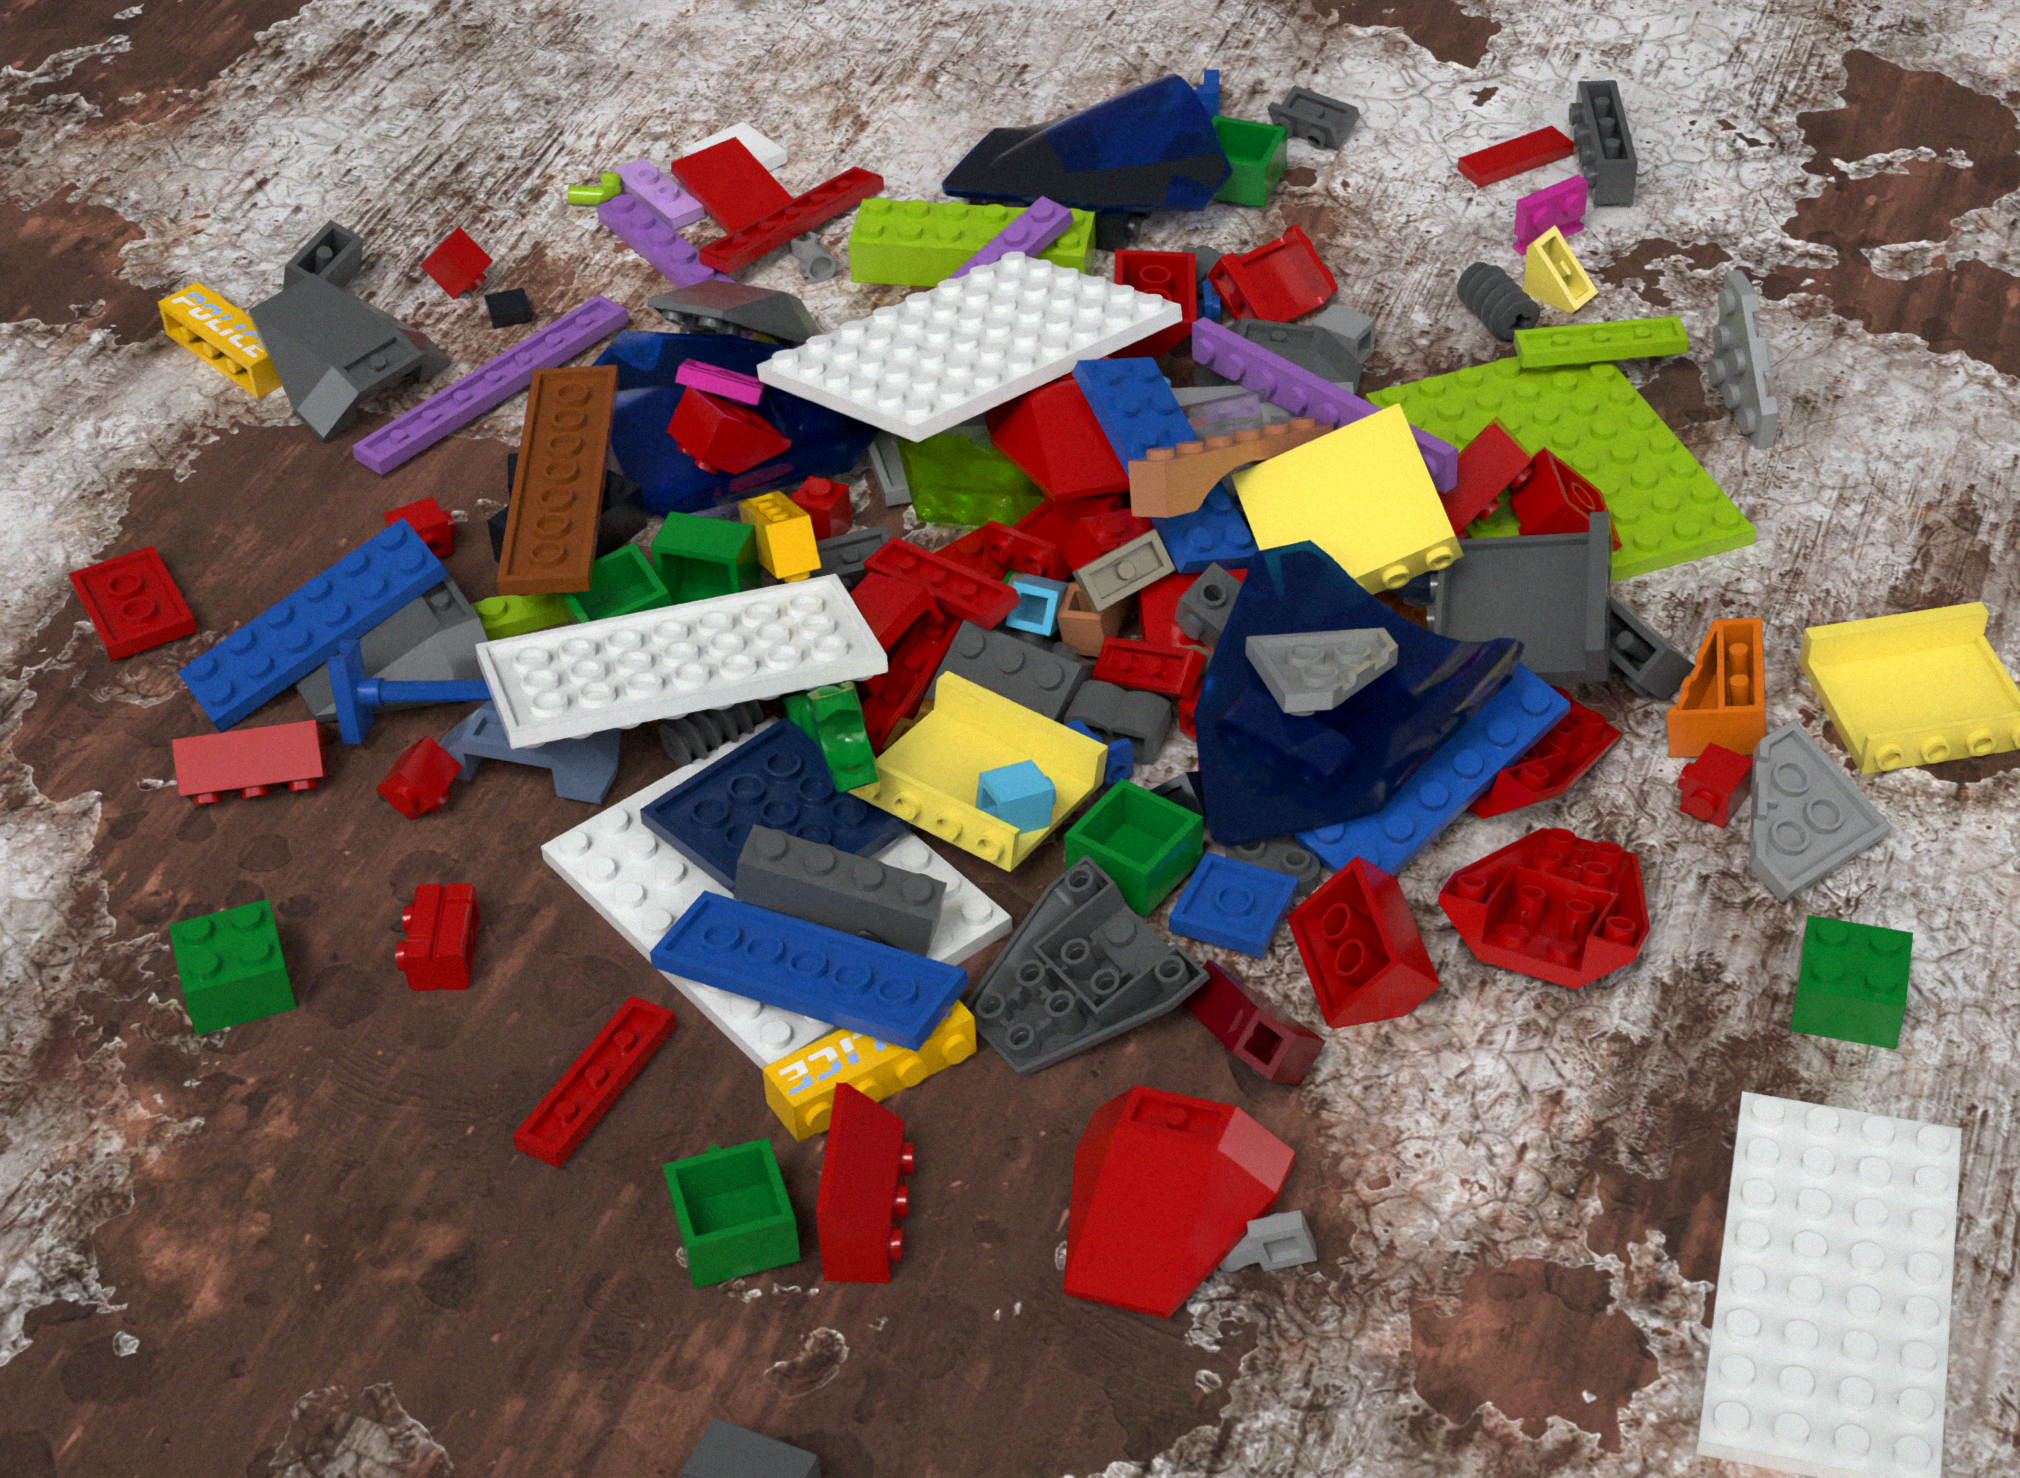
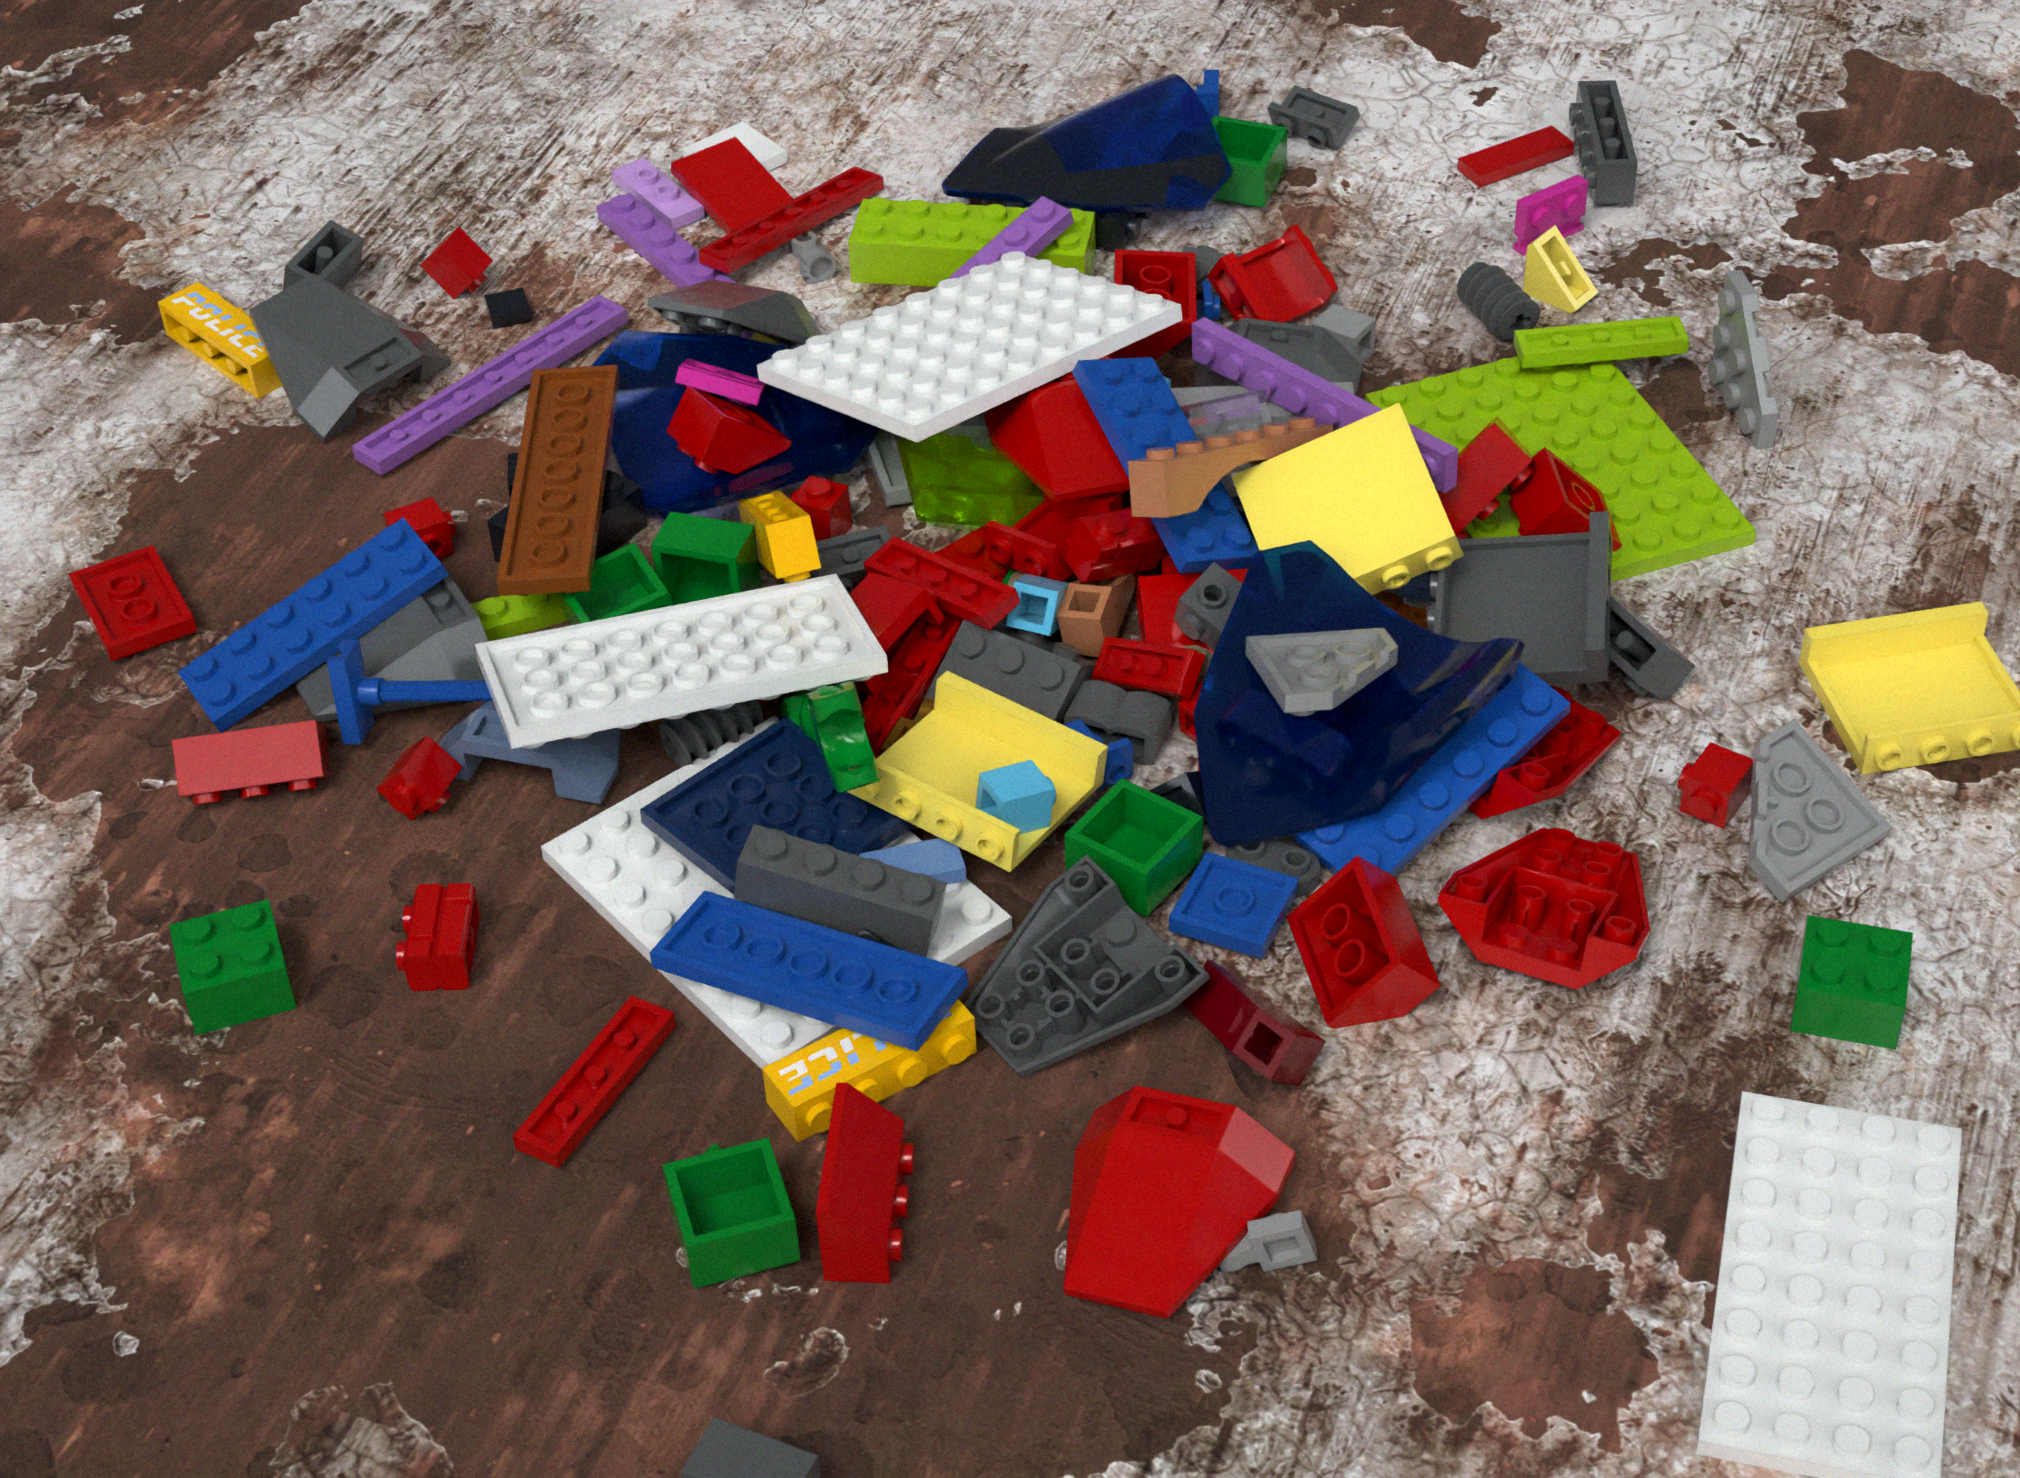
lime arm [568,172,623,205] -> none
dark tan plate [1072,529,1176,613] -> none
orange wedge [1666,617,1767,758] -> none
none -> medium blue tile [859,838,967,884]

